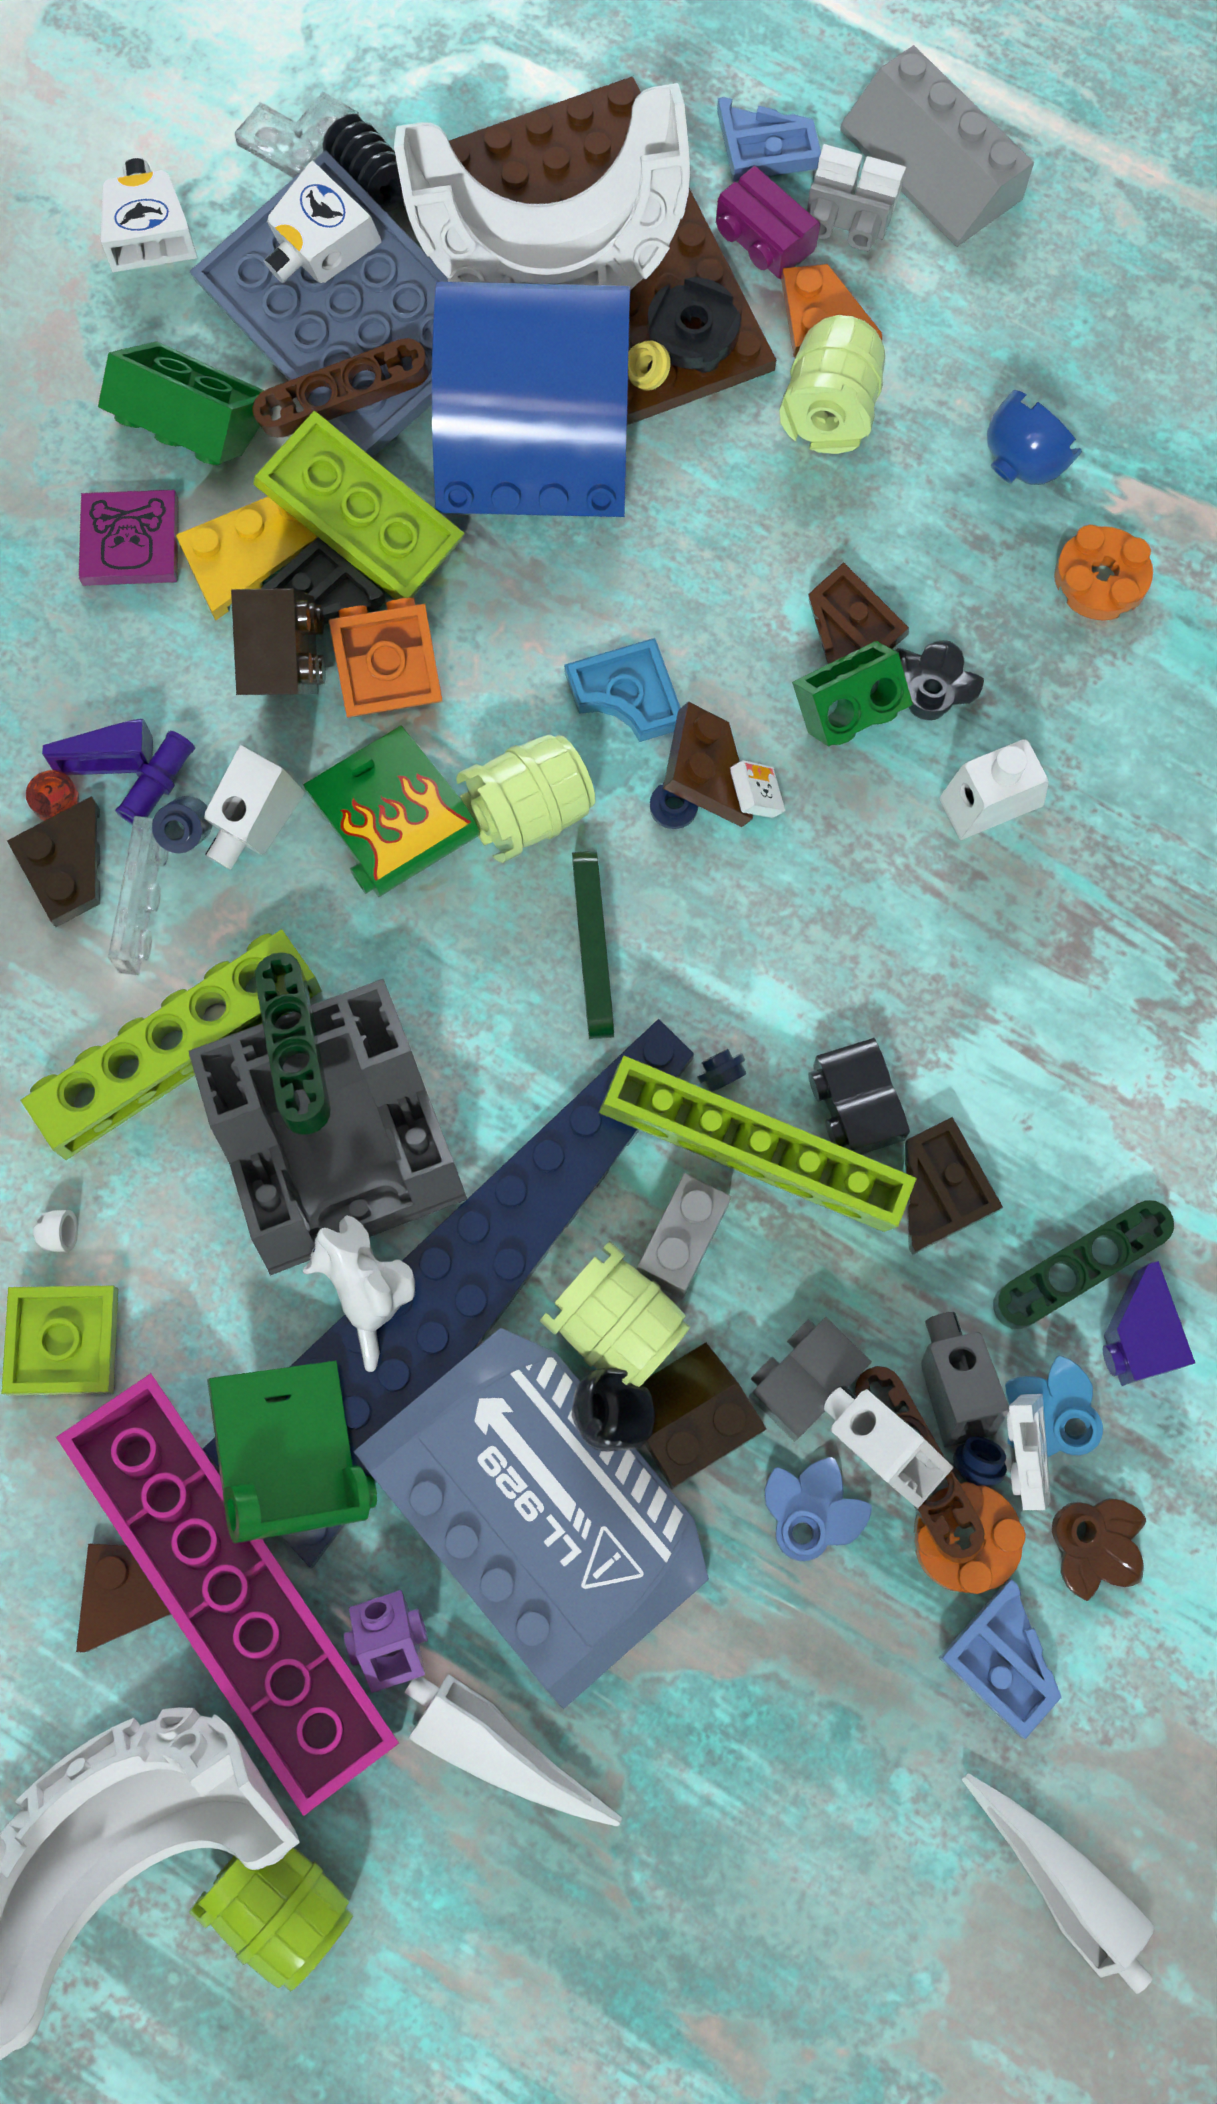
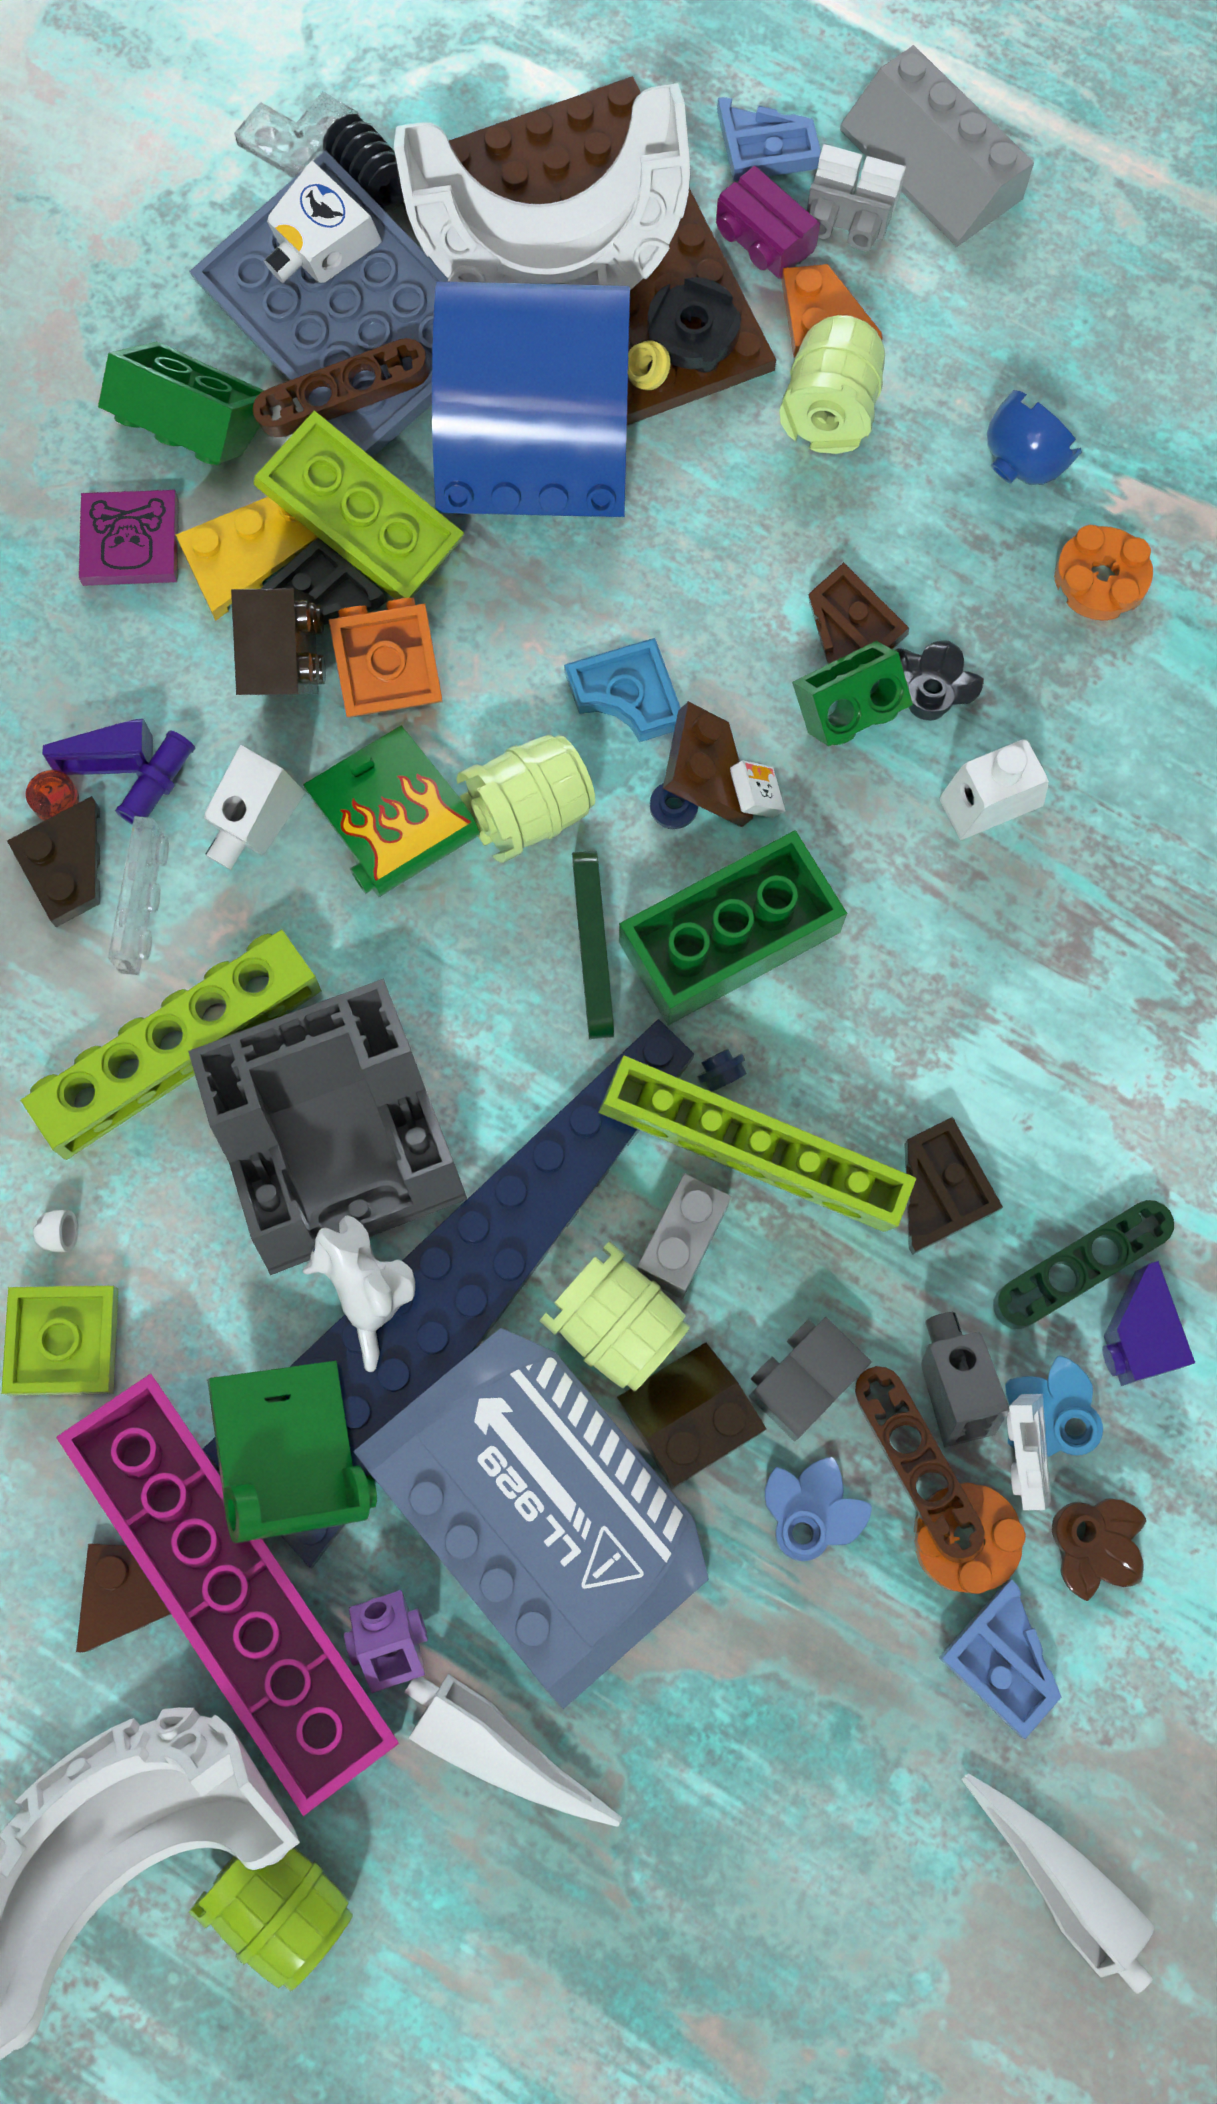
white torso [101,158,197,273] -> none
dark blue brick [152,796,213,854] -> none
dark green beam [255,952,331,1135] -> none
black hair [571,1368,655,1452] -> none
black brick [808,1038,910,1155] -> none
white torso [824,1386,954,1509] -> none
dark blue plate [953,1436,1007,1486] -> none
none -> green brick [619,830,847,1026]

